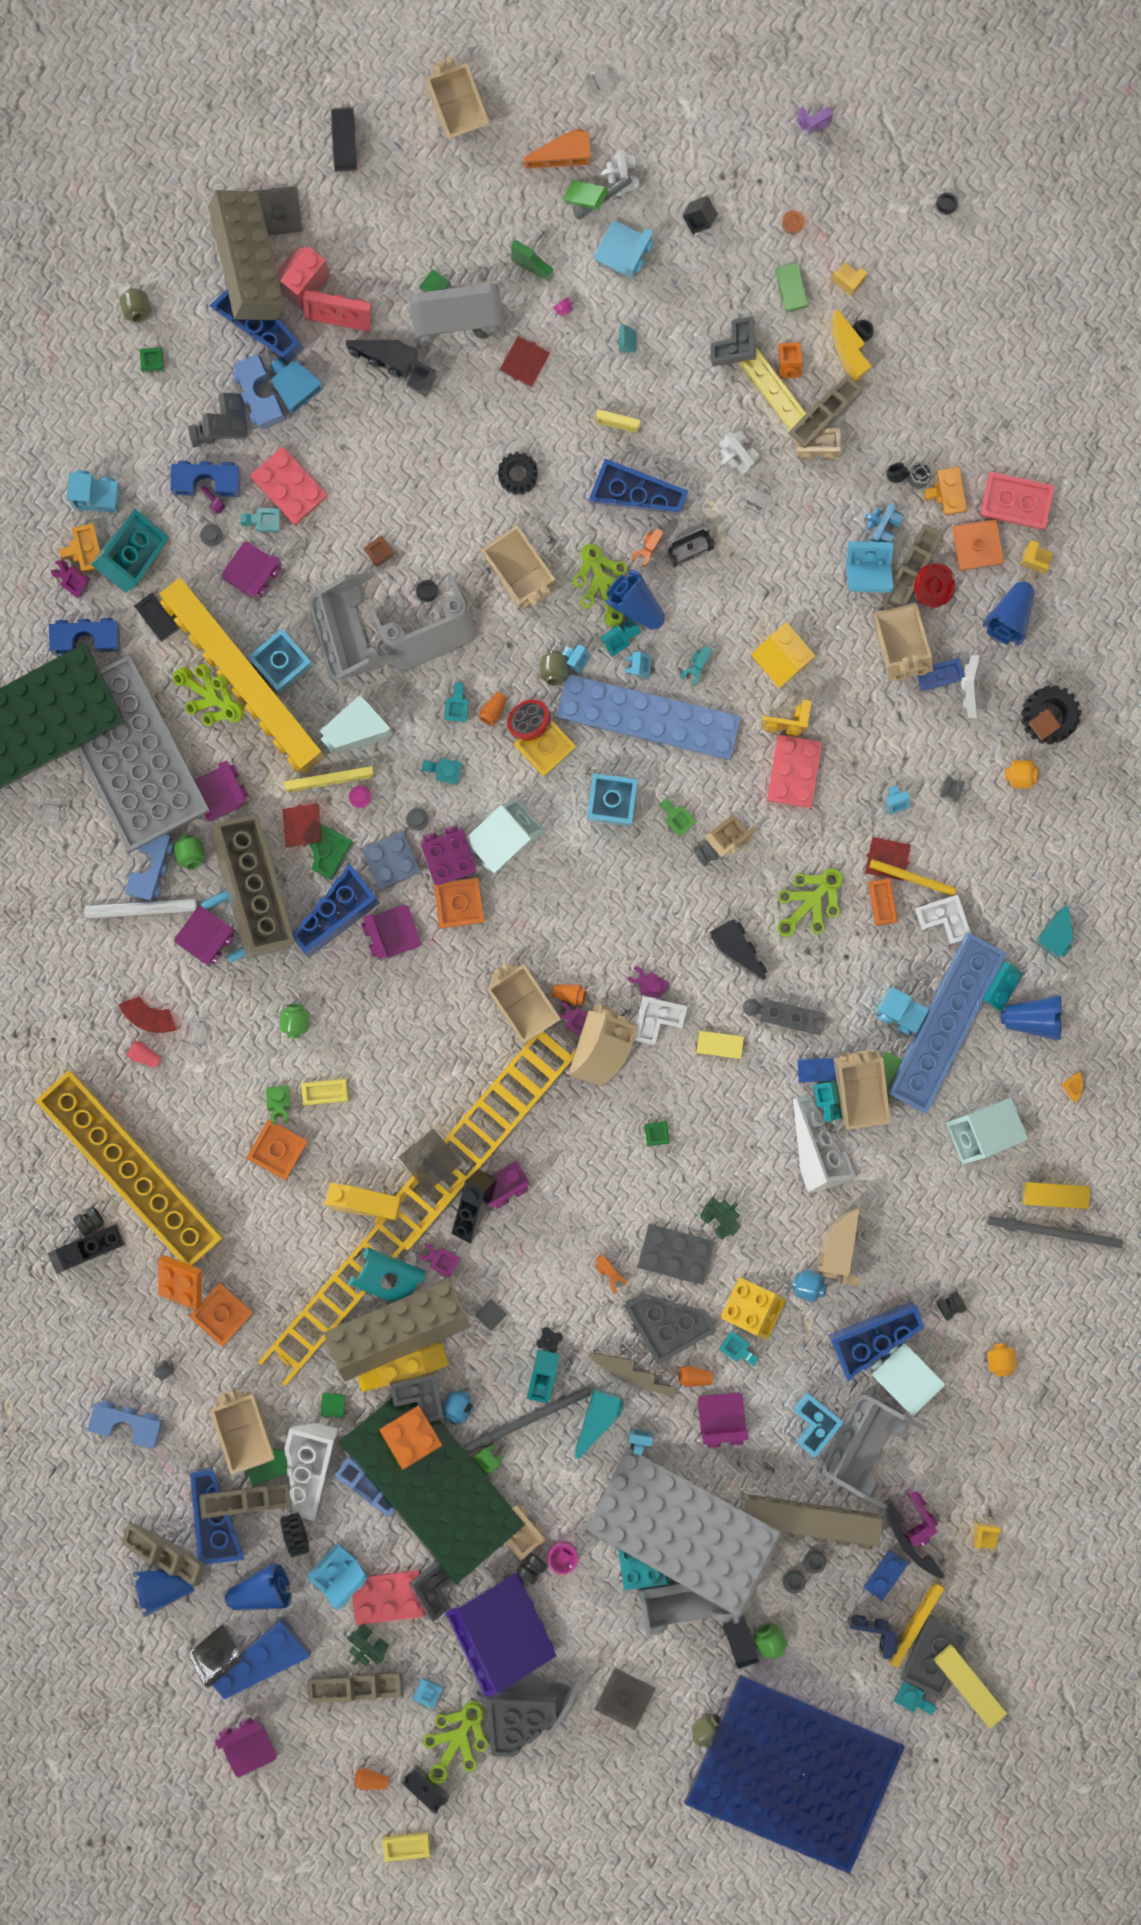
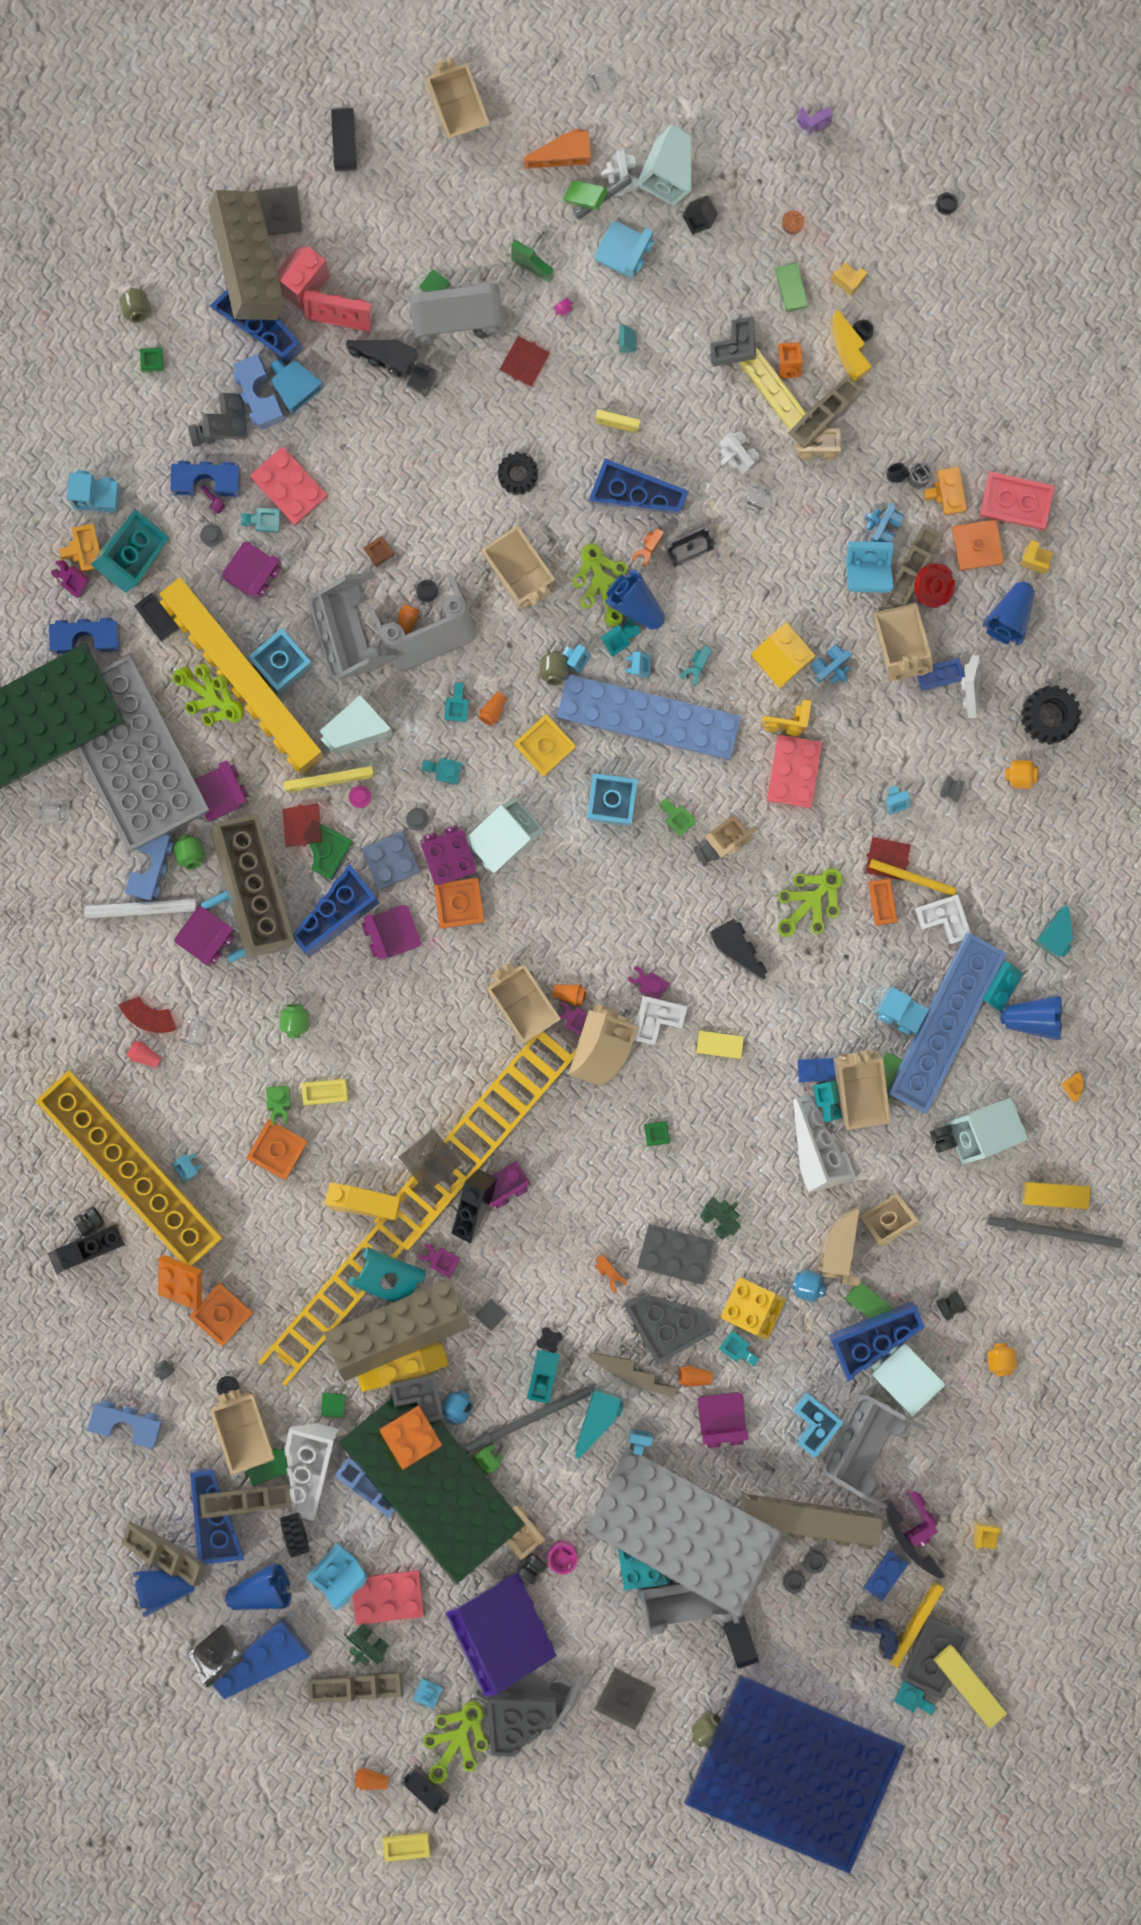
magenta bracket [214,1716,277,1777] -> none
dark grey plate [408,1562,452,1622] -> none
tile [507,699,551,742] -> none
dark grey plate [743,999,826,1036] -> none
bright green head [754,1623,788,1659] -> none
dark orange tile [1028,709,1061,741] -> none
none -> medium azure tile [172,1154,202,1184]
none -> black plate [216,1376,239,1395]
none -> orange cone [397,604,420,635]
none -> light aqua slope [636,124,691,206]
none -> dark azure hips [811,644,852,684]
none -> bright green tile [845,1282,893,1318]
none -> tan slope [859,1193,919,1247]
none -> pearl dark grey wheel [929,1125,958,1153]

